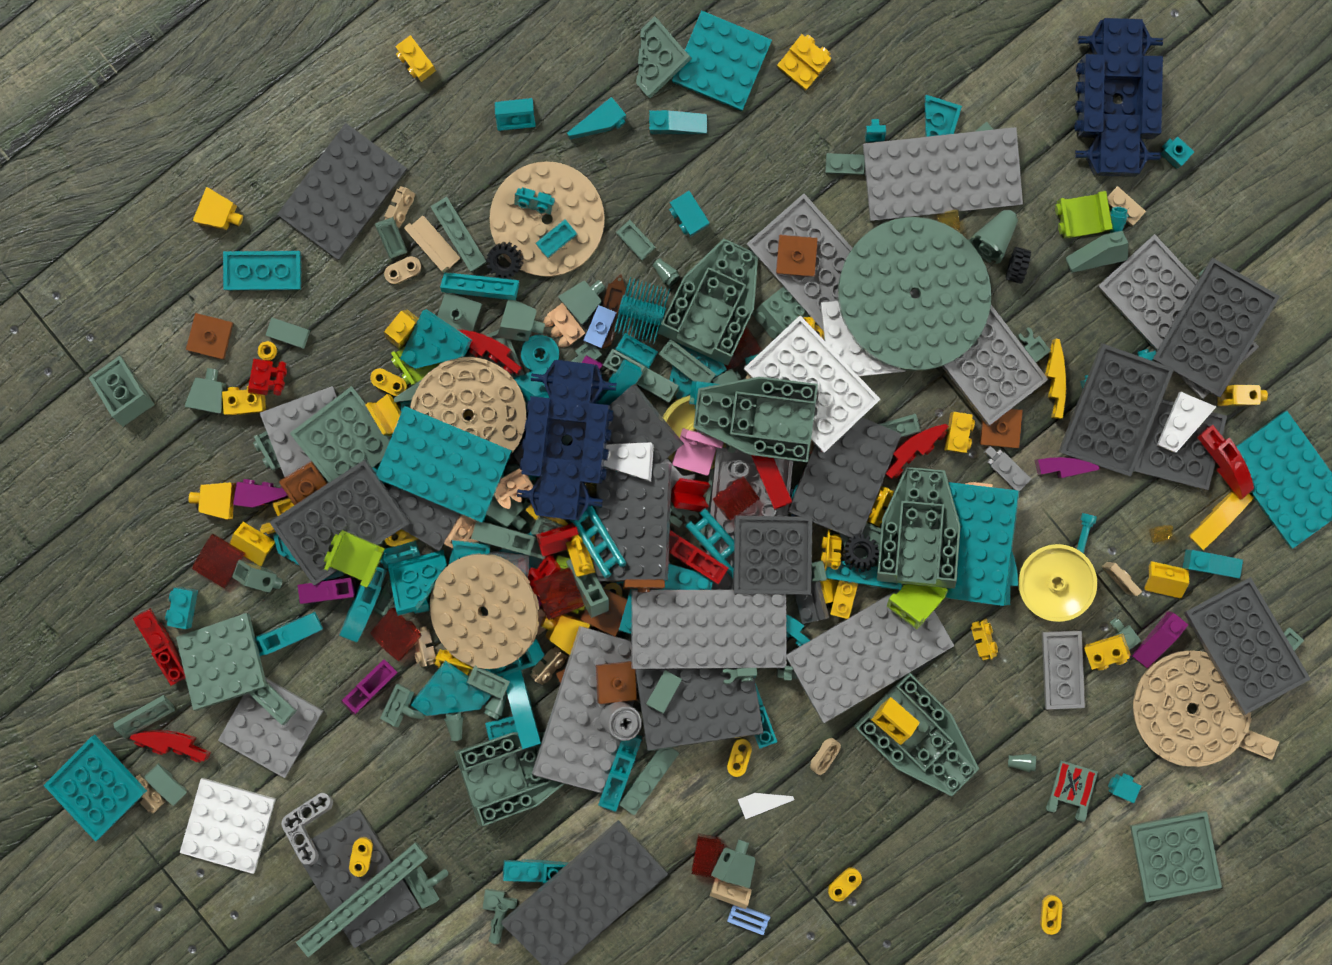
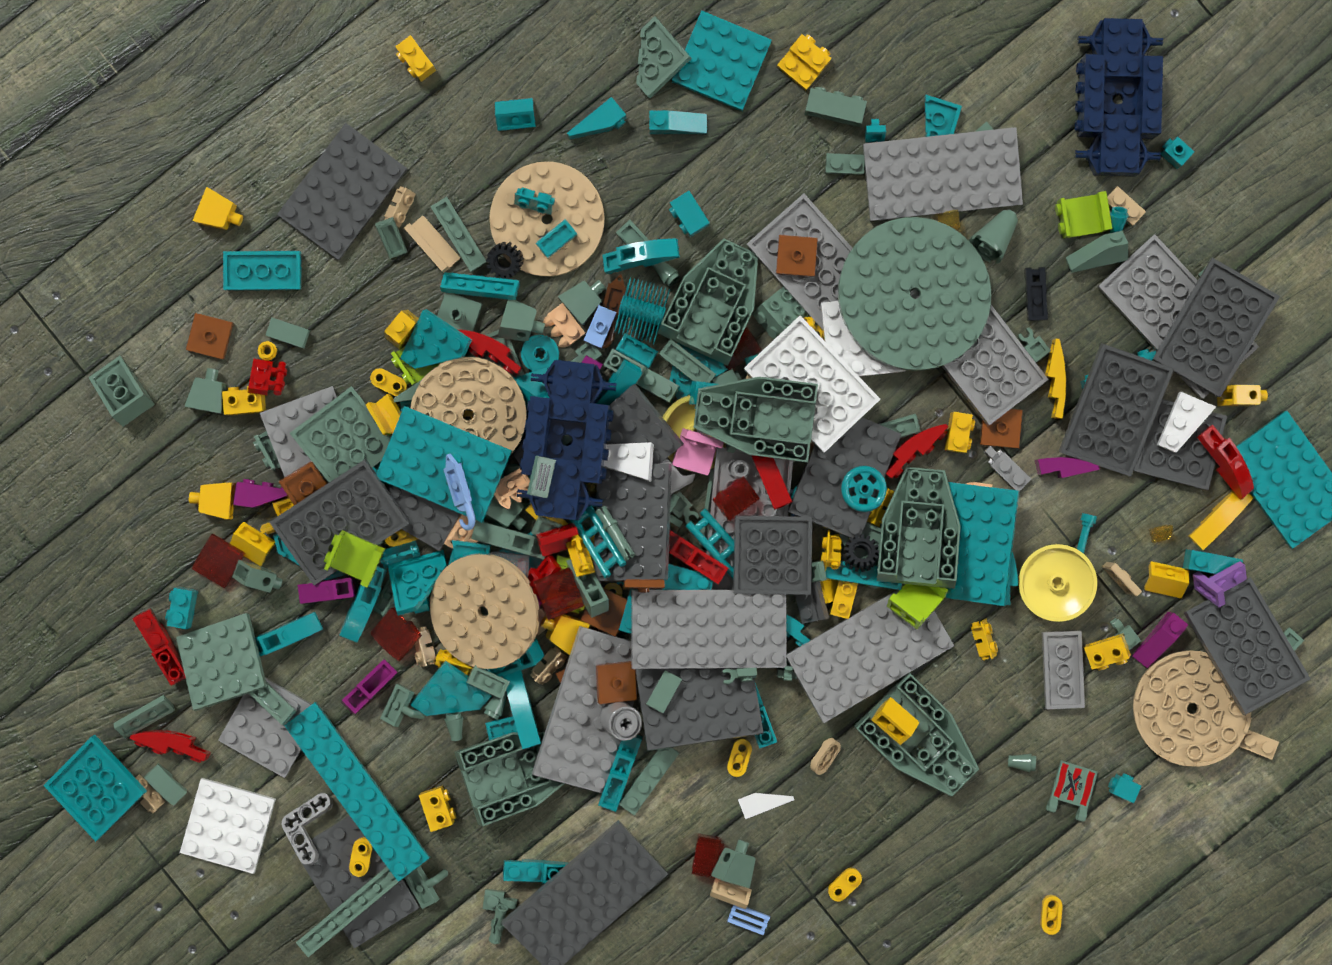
tan plate [384,257,422,284] -> none
red panel [671,478,710,512] -> none
black tyre [1006,247,1031,284] -> none
sand green plate [1130,811,1222,902] -> none
none -> teal plate [284,702,430,882]
none -> yellow brick [419,785,456,832]
none -> light blue plate [443,454,476,530]
none -> sand green tile [527,456,556,498]
none -> sand green pin [596,506,635,561]
none -> teal slope [603,238,680,274]
none -> sand green brick [805,87,867,127]
none -> teal plate [841,466,887,512]
none -> black plate [1024,267,1048,321]
none -> medium lavender bracket [1193,561,1247,607]

